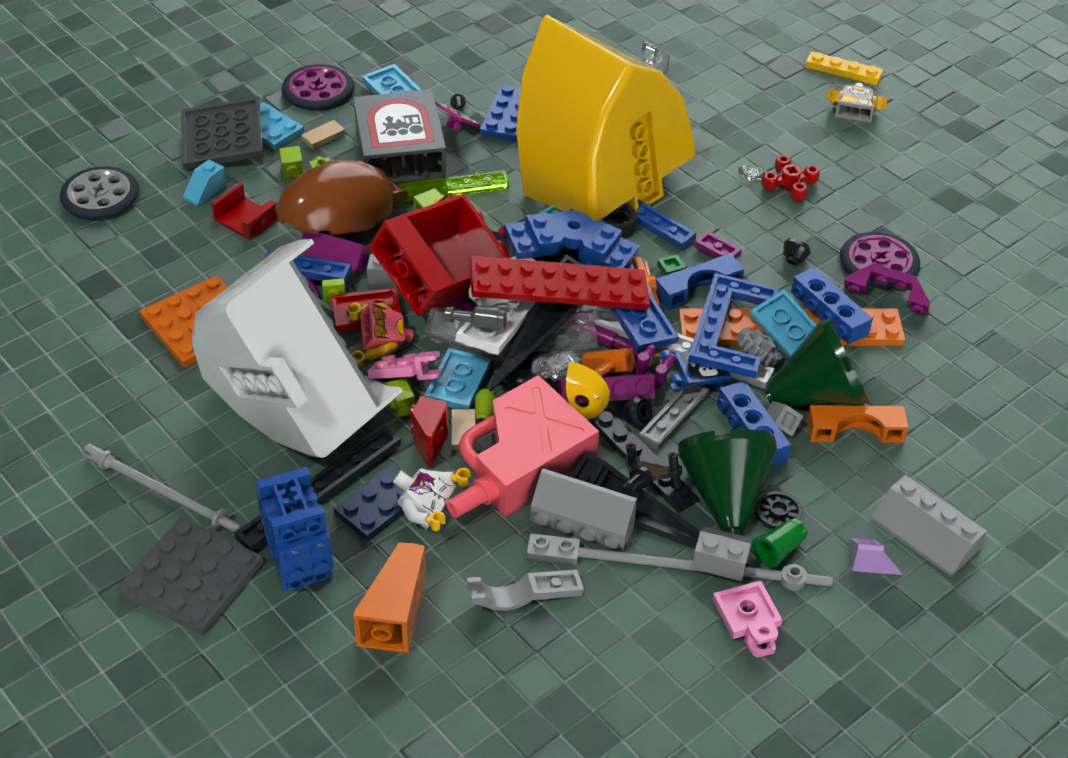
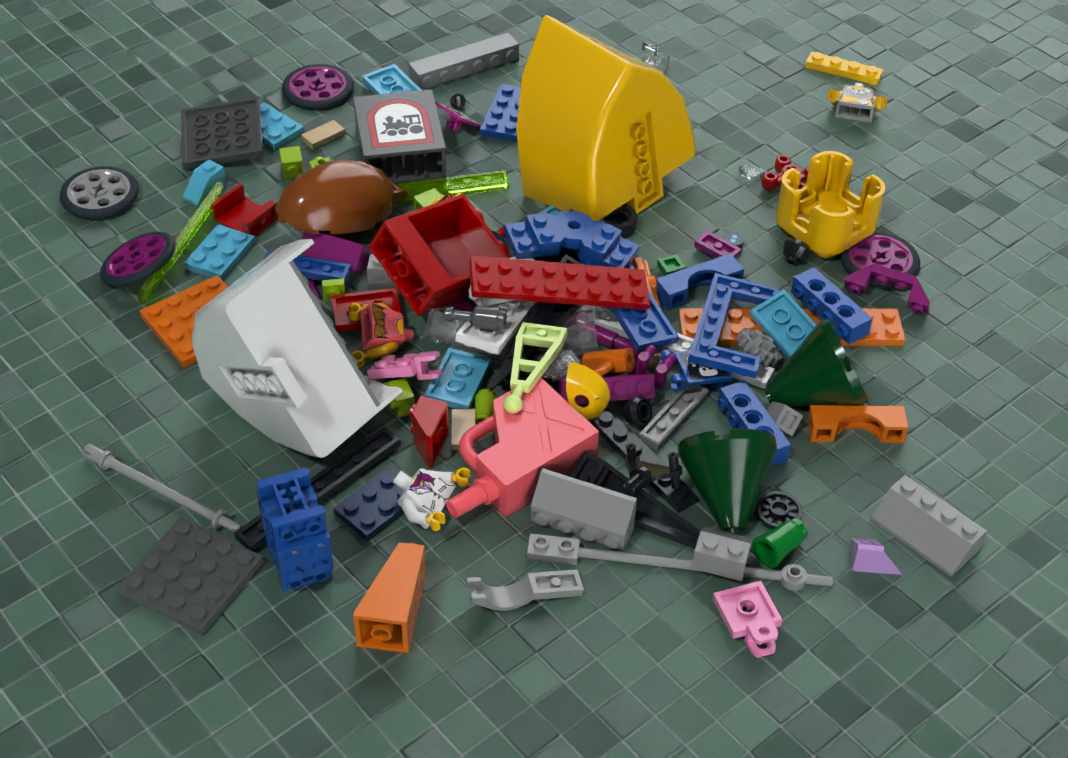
blue plate [625,199,696,250] -> none
none -> wedge [100,231,175,287]
none -> clear neon green tile [137,181,224,305]
none -> medium azure plate [184,224,255,281]
none -> light grey brick [409,33,519,90]
none -> yellowish green plate [503,322,567,414]
none -> tile [723,232,744,249]
none -> yellow piece [776,151,885,258]

